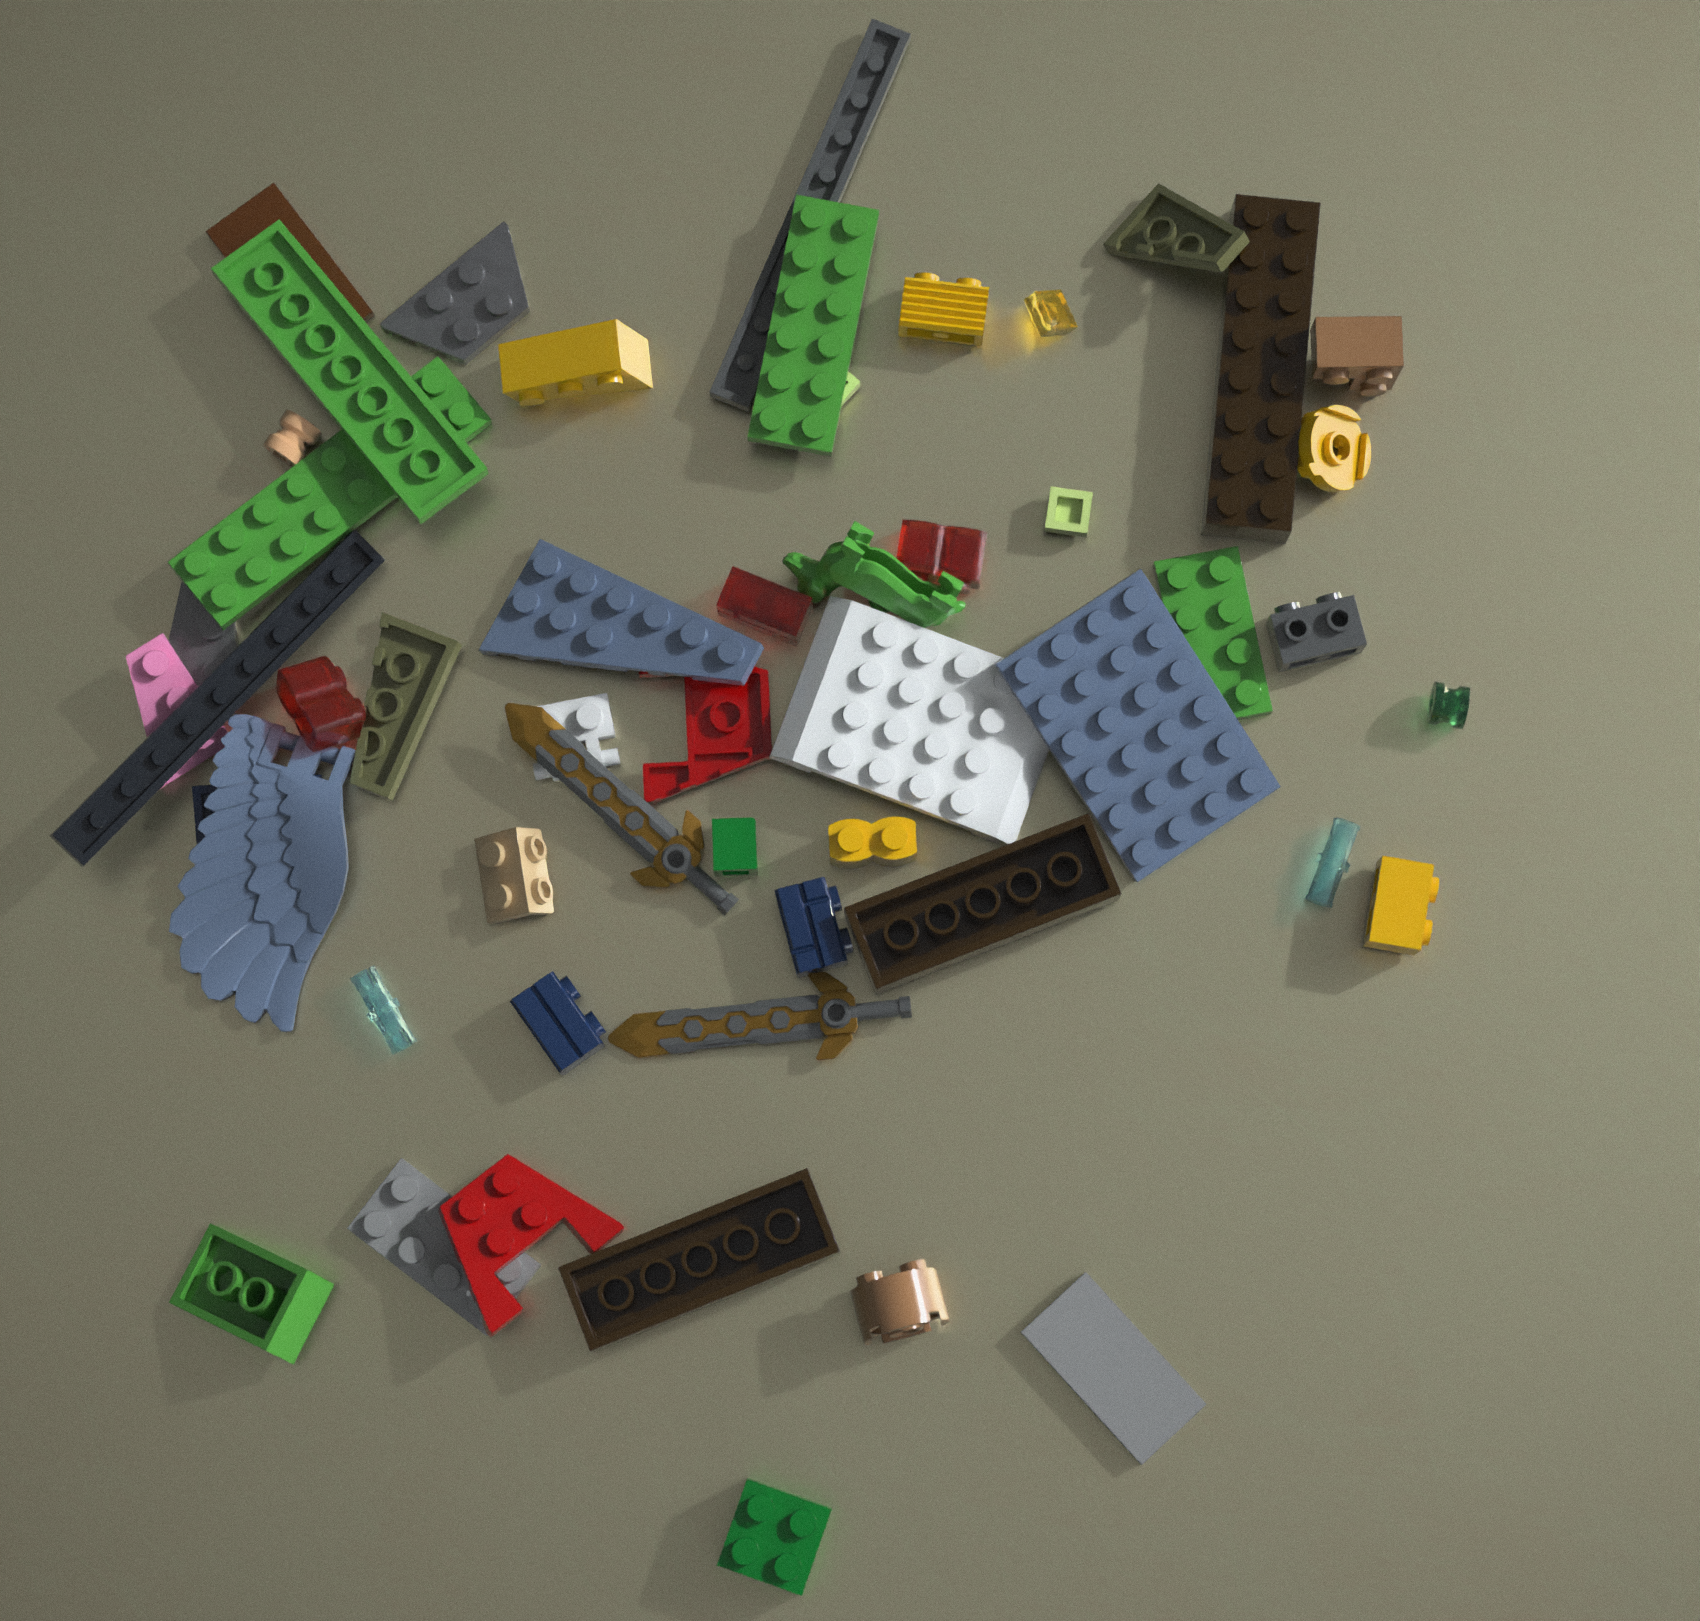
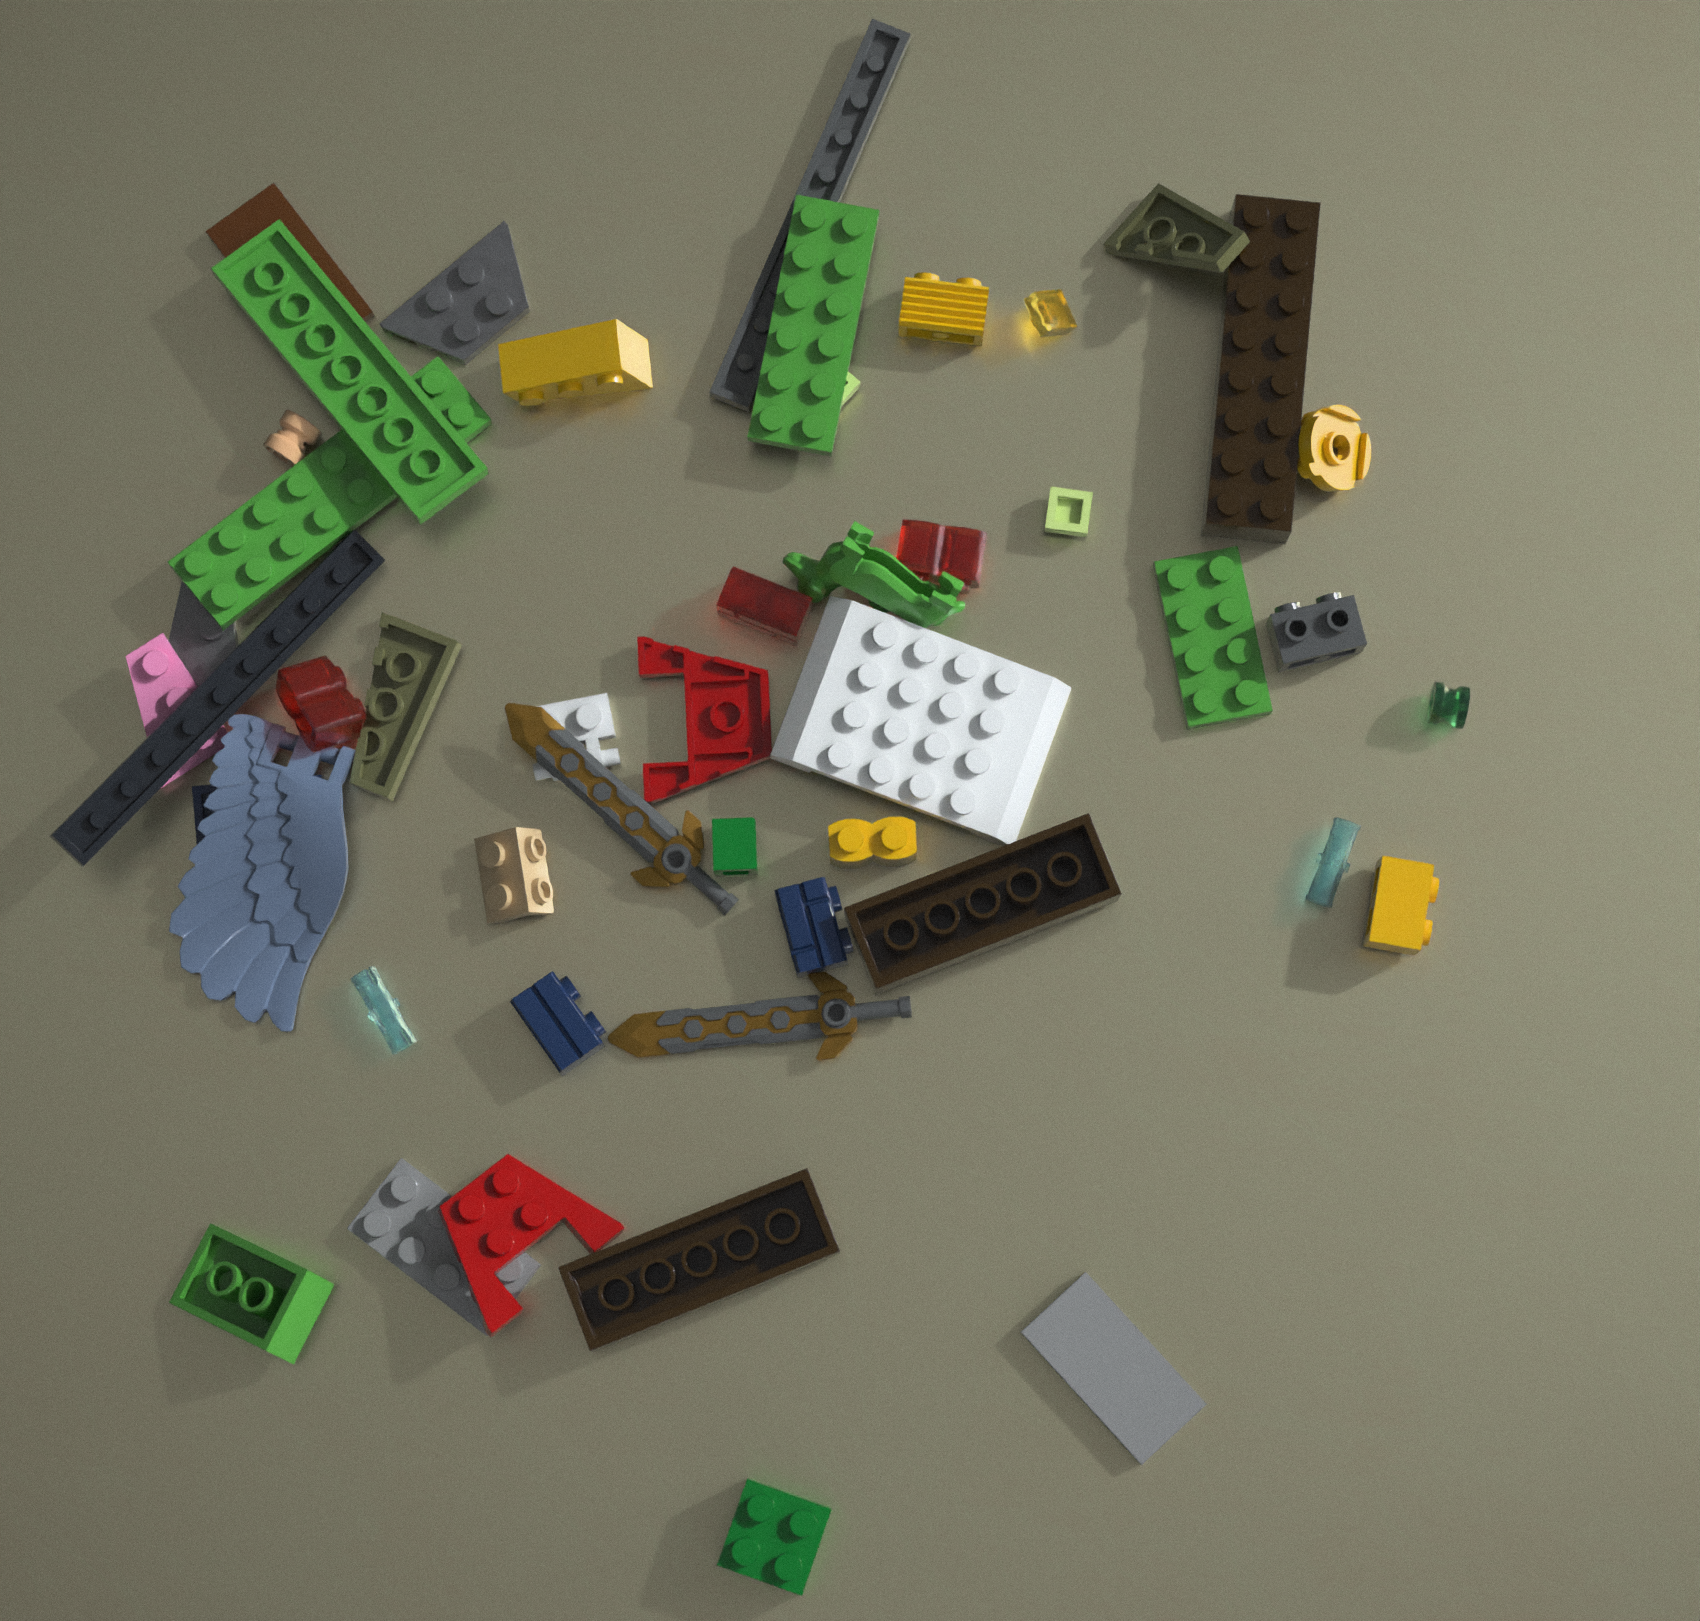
sand blue wing [479,539,764,686] -> none
medium nougat brick [850,1259,950,1345] -> none
sand blue plate [994,569,1281,882] -> none
medium nougat brick [1310,316,1404,396] -> none

